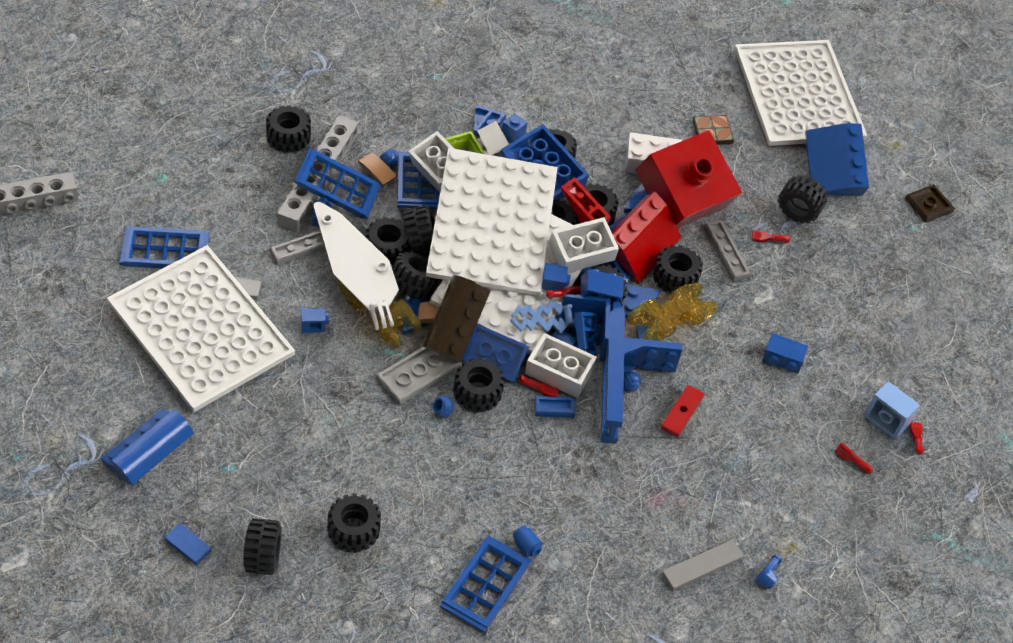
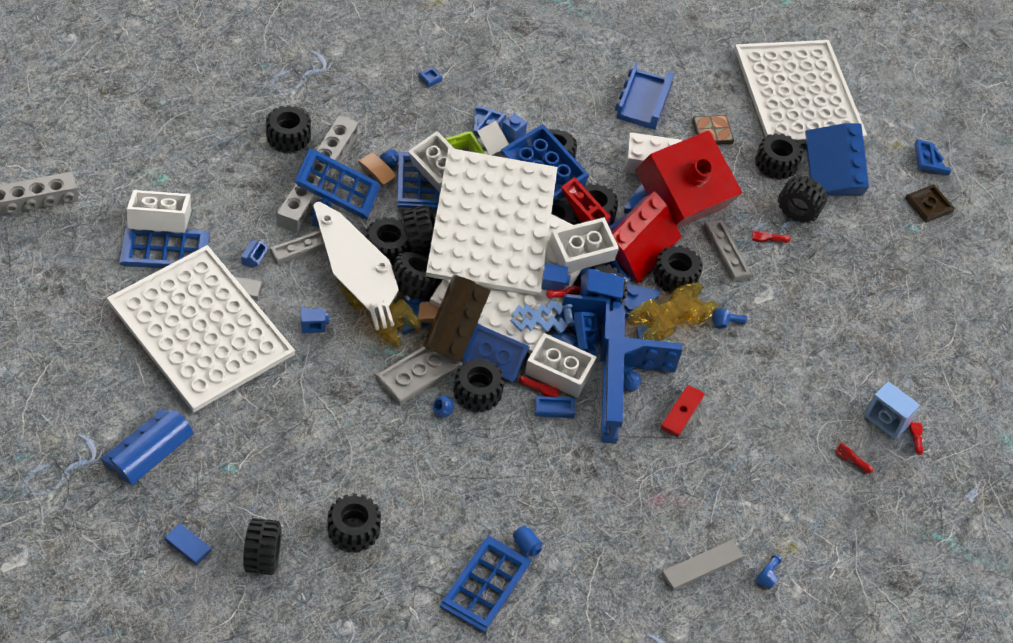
blue brick [762,333,808,373] -> none
none -> white brick [127,190,191,233]
none -> blue piece [241,240,269,268]
none -> blue tile [419,67,443,87]
none -> panel [615,62,675,130]
none -> blue bar [712,309,747,329]
none -> black tyre [755,133,803,179]
none -> blue wing [914,139,952,175]

